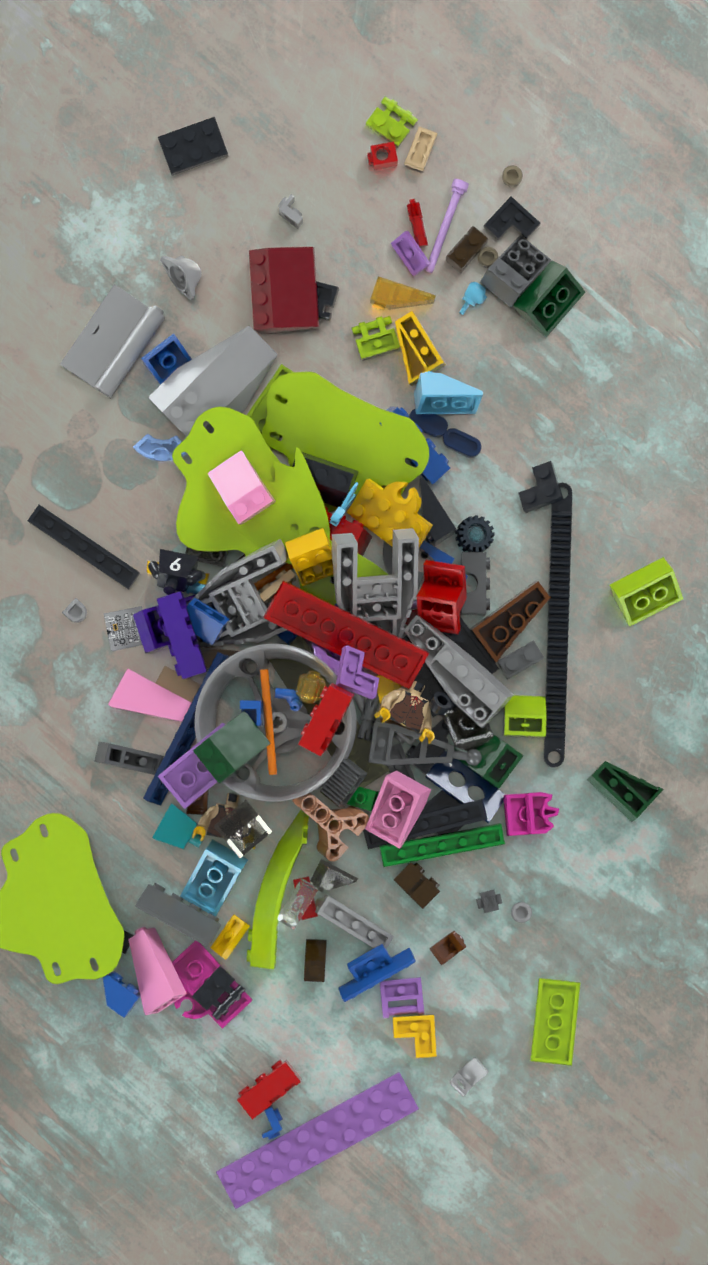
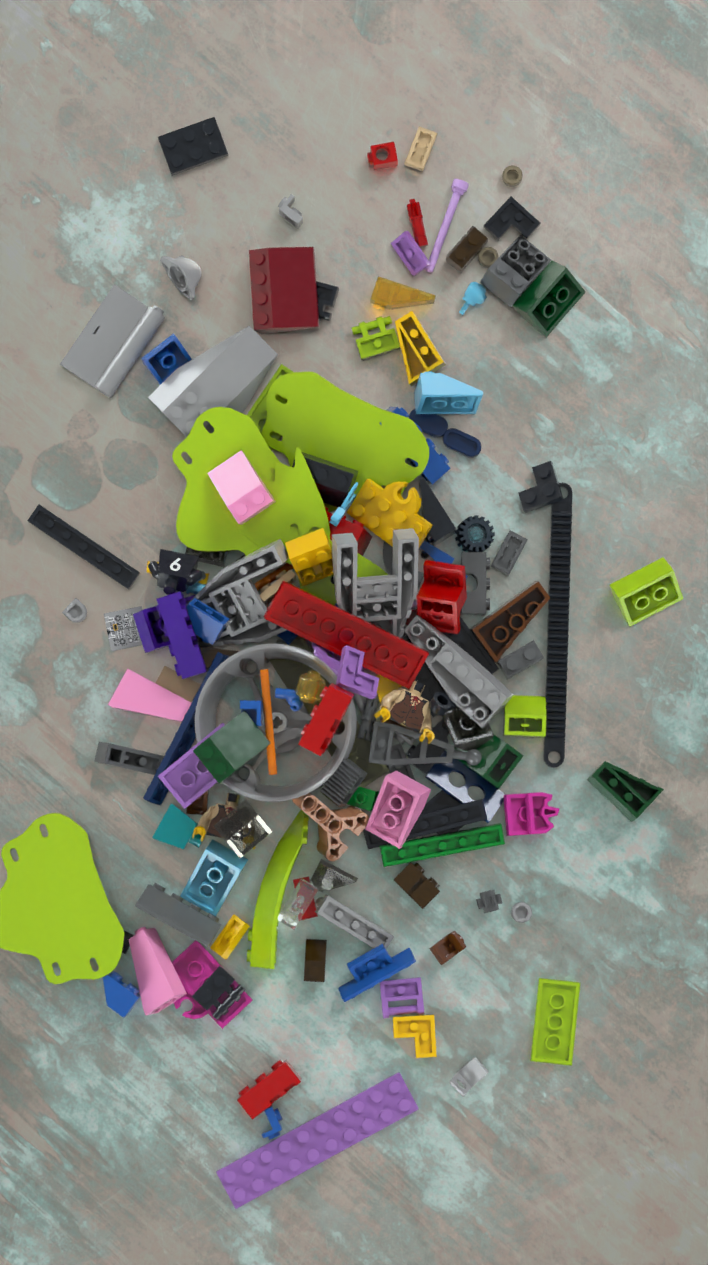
light blue tile [133,434,187,461] -> none
lime plate [366,96,418,148] -> none
none -> dark grey plate [490,530,528,576]

